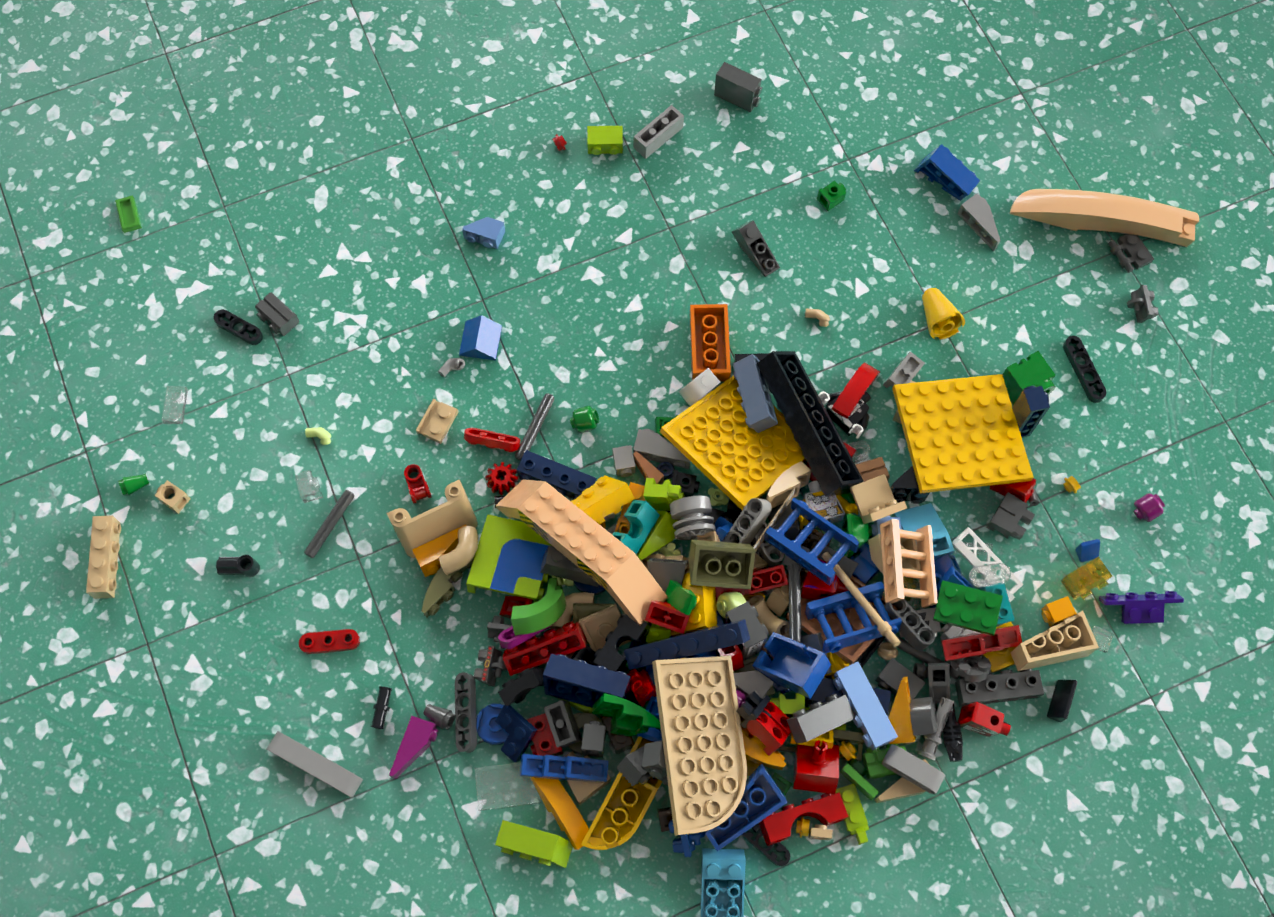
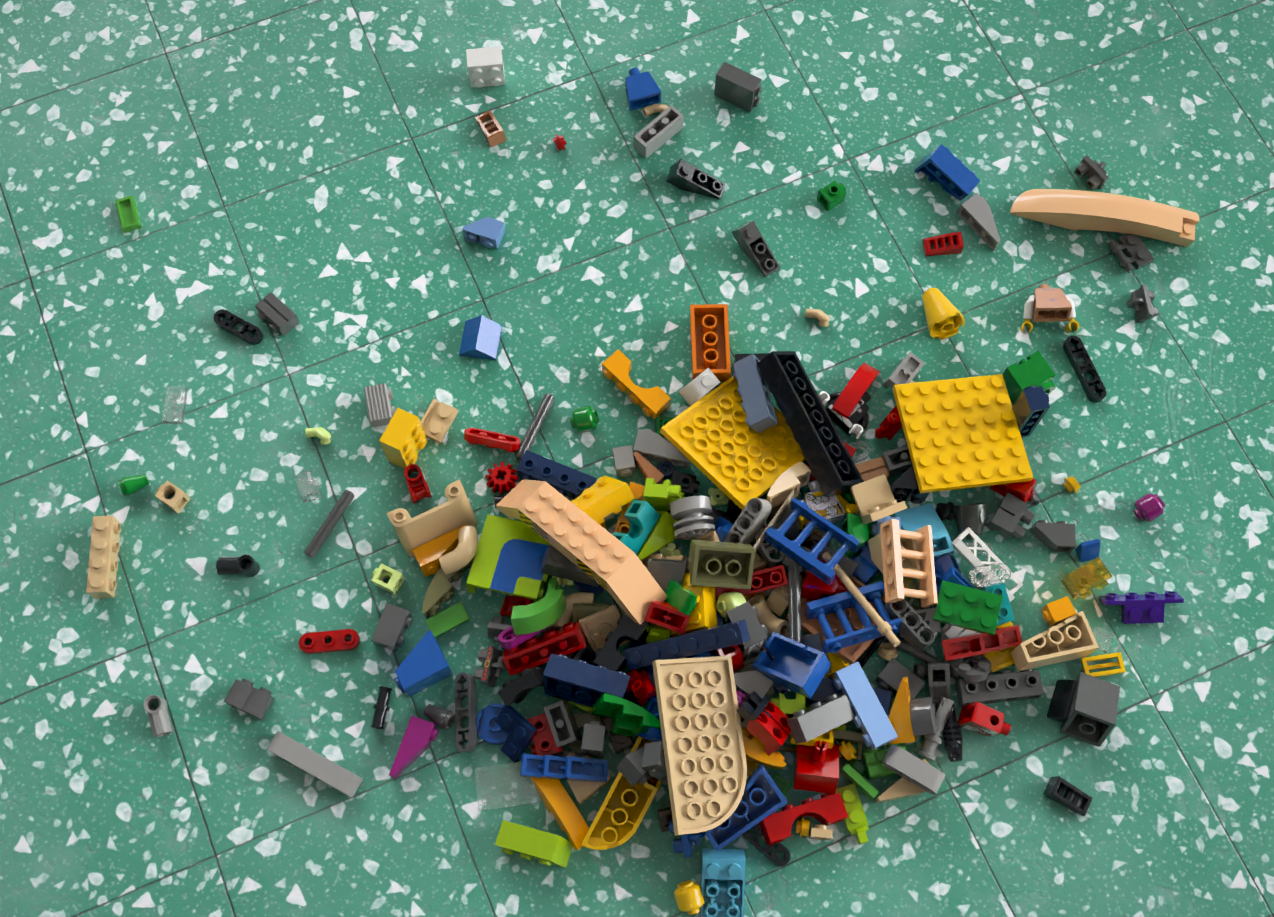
light grey arm [438,358,465,377] -> none
lime brick [587,126,623,155] -> none
none -> light grey piece [143,695,173,738]
none -> dark grey brick [224,678,275,721]
none -> light grey brick [364,383,396,428]
none -> yellowish green brick [371,563,405,596]
none -> dark grey brick [371,603,413,652]
none -> yellow brick [379,408,427,469]
none -> blue slope [394,630,453,697]
none -> bright green tile [425,602,470,639]
none -> white brick [466,46,505,88]
none -> nougat slope [475,110,506,147]
none -> light orange arch [602,349,671,420]
none -> blue torso [625,67,661,111]
none -> tan arm [643,104,668,117]
none -> black slope [666,159,725,199]
none -> yellow head [674,880,704,915]
none -> red hinge [875,406,902,441]
none -> dark grey brick [881,444,913,477]
none -> red slope [922,232,964,256]
none -> black plate [935,502,955,521]
none -> pearl dark grey helmet [954,503,986,540]
none -> nougat torso [1020,284,1079,333]
none -> dark grey slope [1031,520,1076,552]
none -> black slope [1043,776,1093,816]
none -> dark grey slope [1060,672,1120,747]
none -> dark grey hips [1074,155,1109,190]
none -> yellow tile [1079,652,1126,678]

